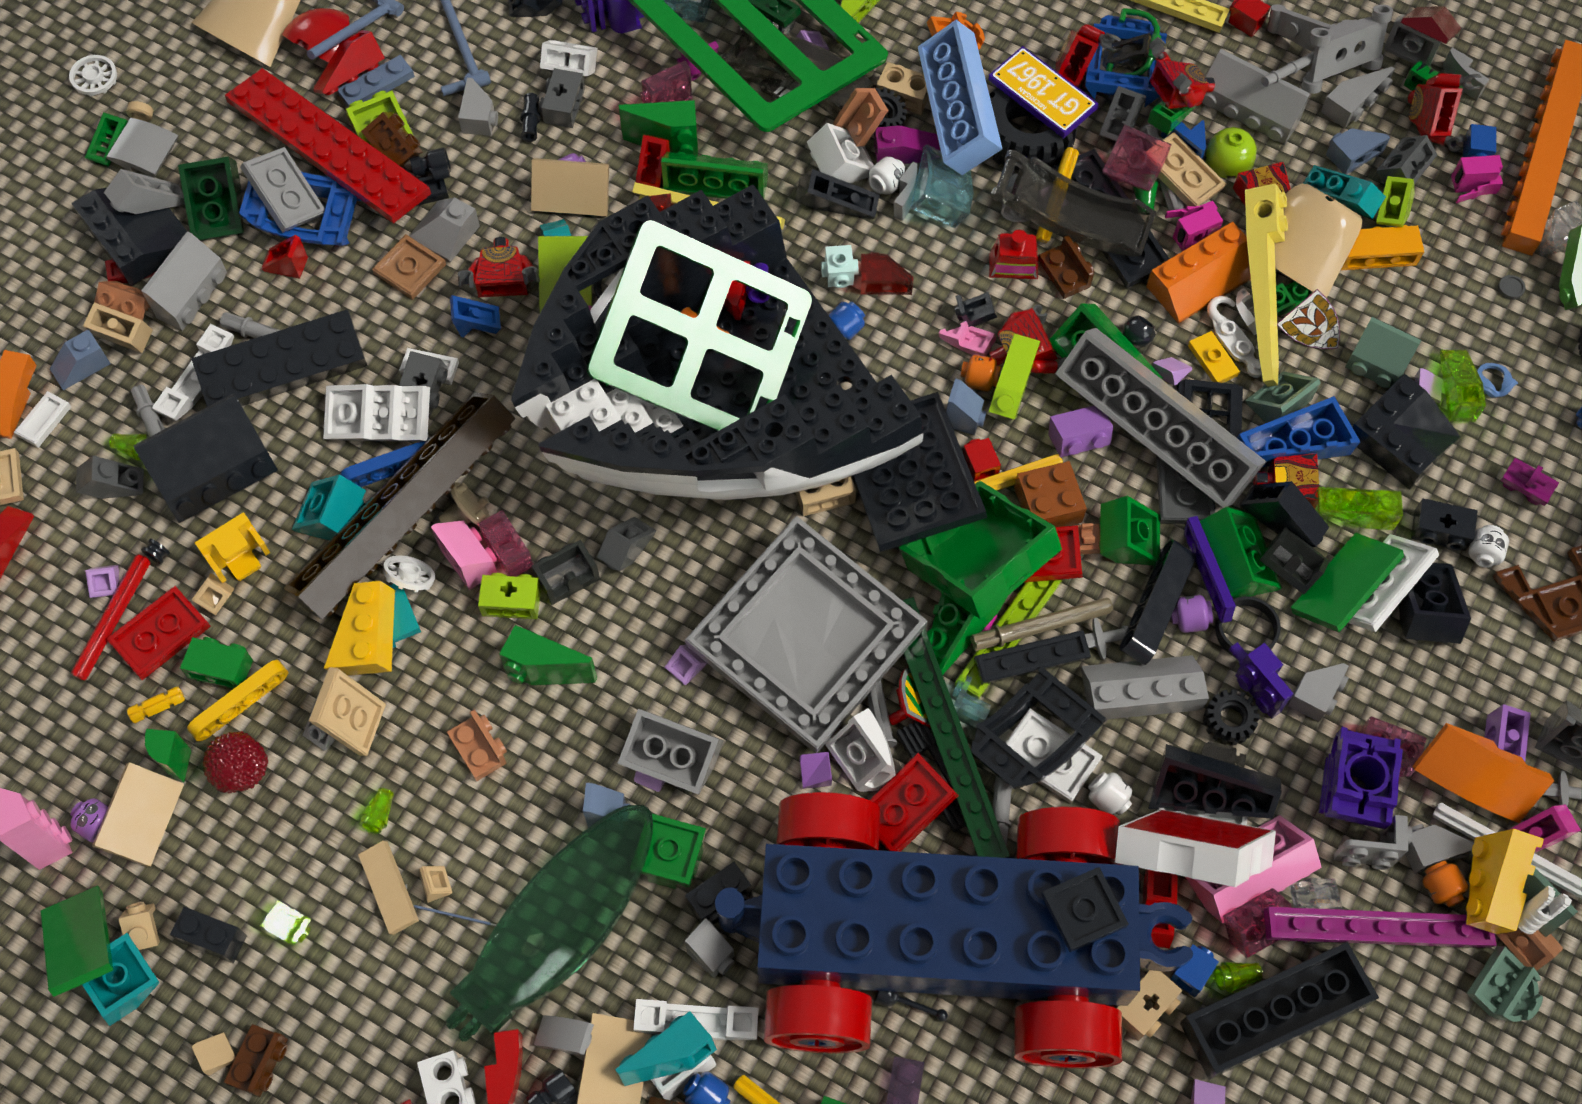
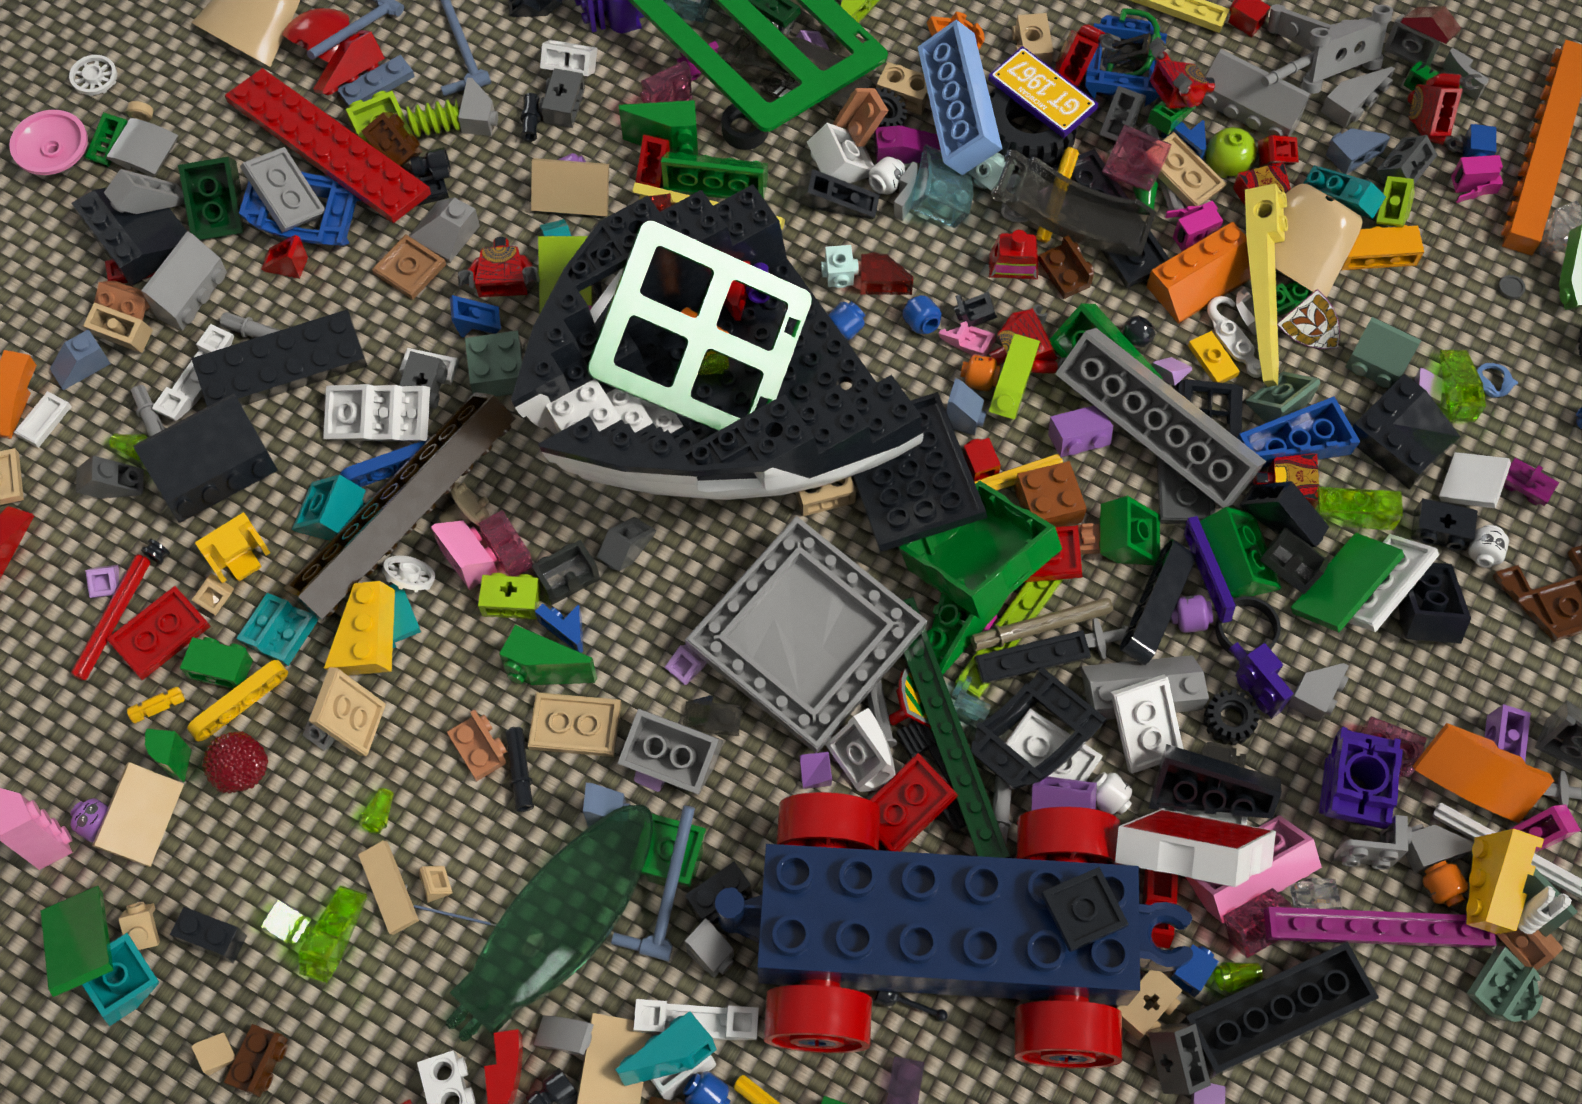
none -> bright pink dish [10,110,88,175]
none -> teal slope [236,593,319,666]
none -> clear neon green slope [299,886,367,983]
none -> lime piece [406,98,460,137]
none -> sand green brick [465,331,523,396]
none -> black axle [506,727,534,812]
none -> tan tile [528,692,622,757]
none -> blue slope [535,603,583,653]
none -> sand blue bar [611,805,695,962]
none -> clear smoke slope [683,696,743,736]
none -> clear neon green cone [697,350,730,375]
none -> black tyre [721,104,768,150]
none -> blue head [903,295,942,334]
none -> light aqua brick [969,152,1015,191]
none -> tan brick [1012,13,1054,67]
none -> medium lavender brick [1031,776,1097,811]
none -> white tile [1110,674,1183,774]
none -> dark grey brick [1148,1023,1211,1095]
none -> red slope [1258,135,1299,166]
none -> white tile [1439,452,1511,509]

